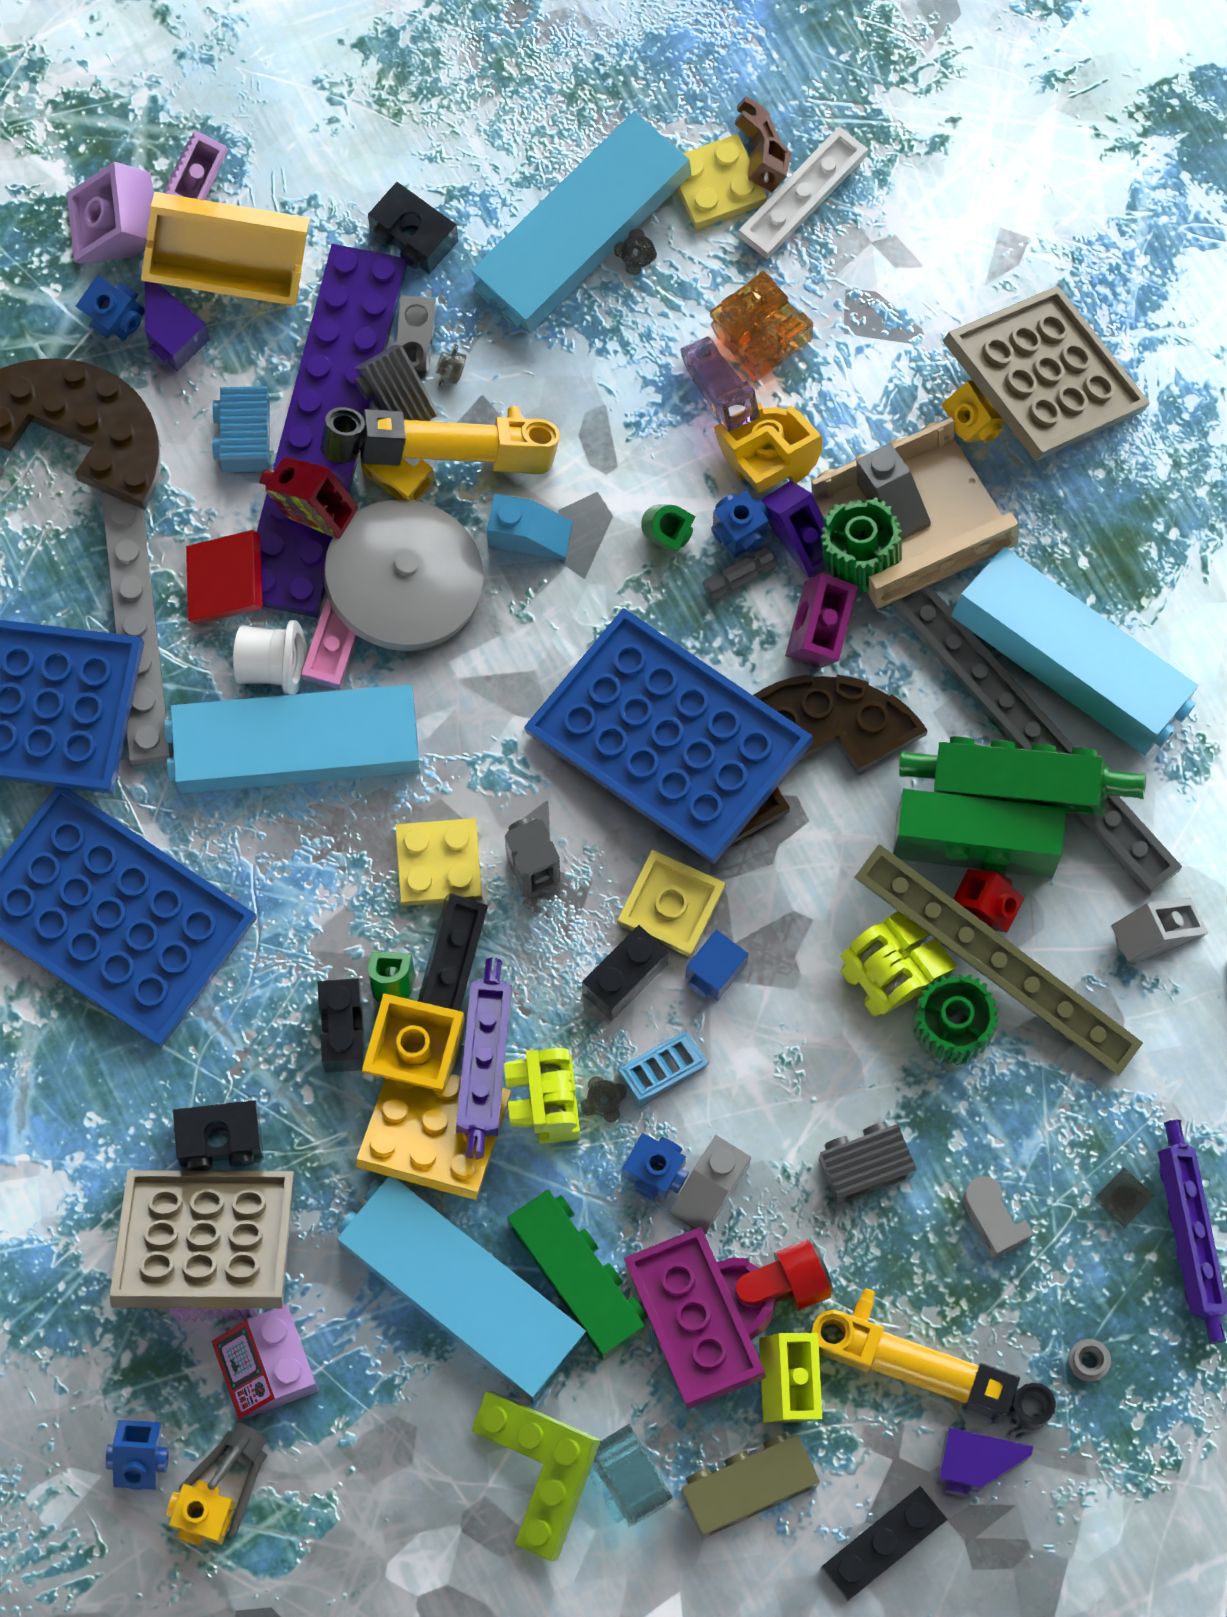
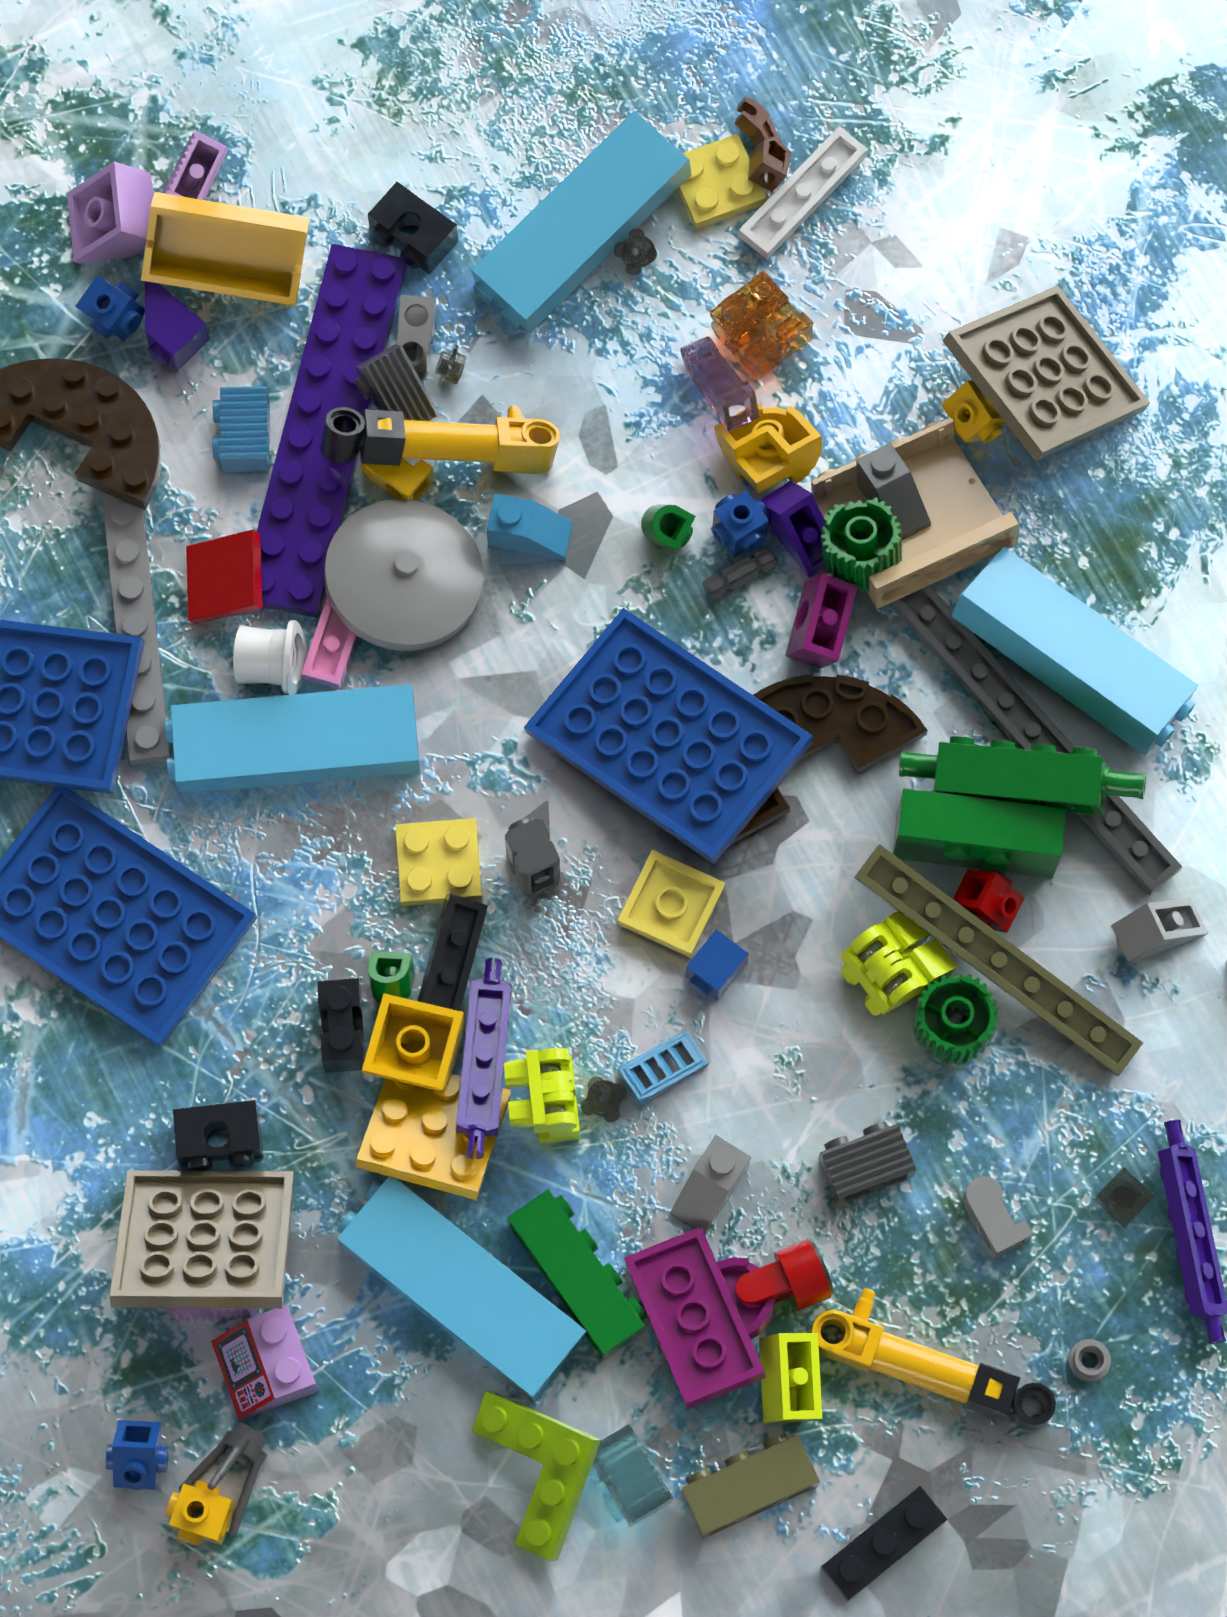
dark red torso [259,457,359,539] -> none
black brick [582,925,669,1022] -> none
blue brick [622,1132,689,1200] -> none
dark purple slope [936,1428,1033,1497] -> none

